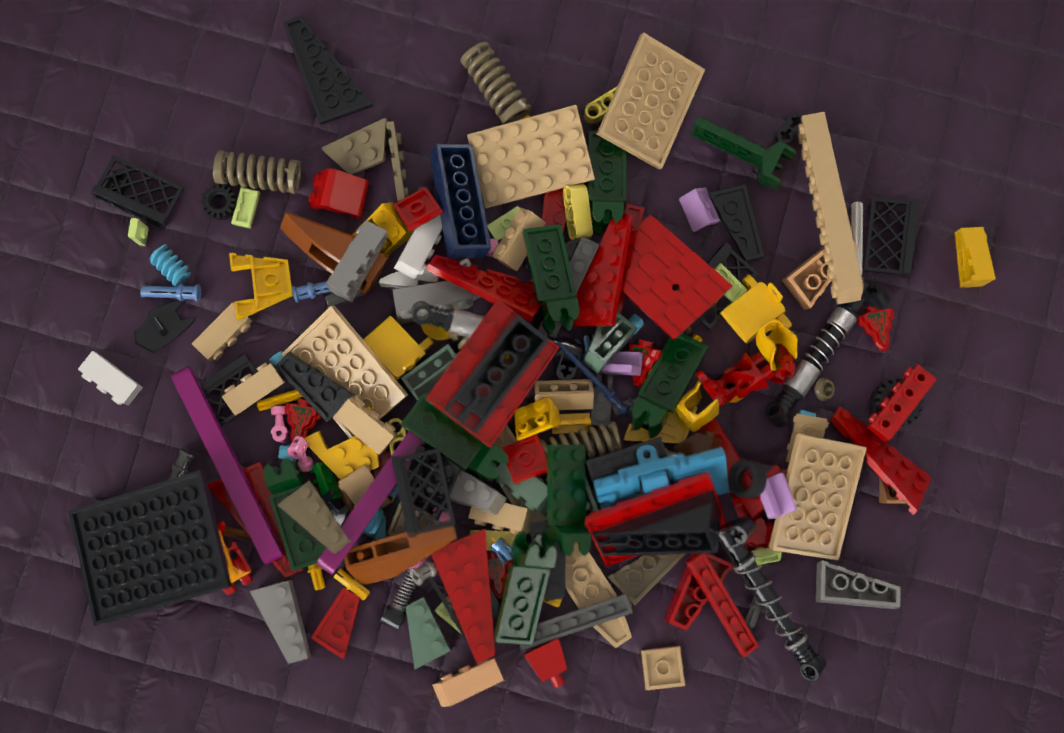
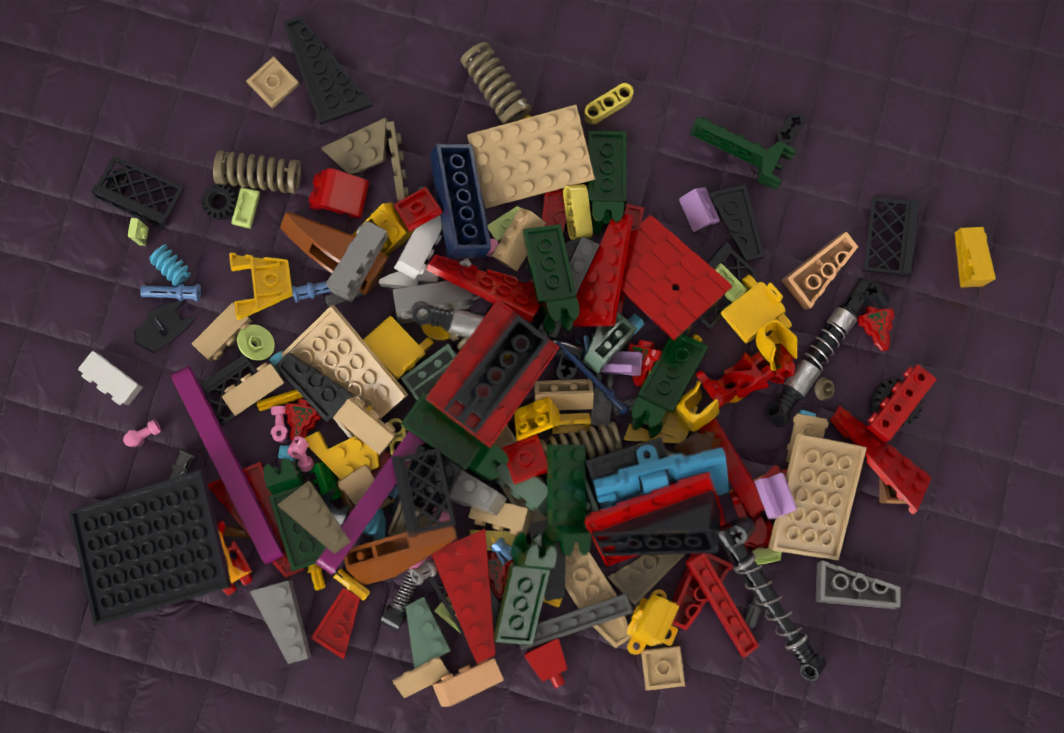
tan plate [597,33,705,169] -> none
black tyre [728,460,767,499] -> none
tan brick [798,112,863,304] -> none
white axle [851,202,863,275] -> none
none -> bright pink leg [123,419,162,447]
none -> yellowish green dish [237,325,275,360]
none -> tan tile [246,56,300,109]
none -> tan piece [392,657,450,698]
none -> yellow piece [627,589,679,655]

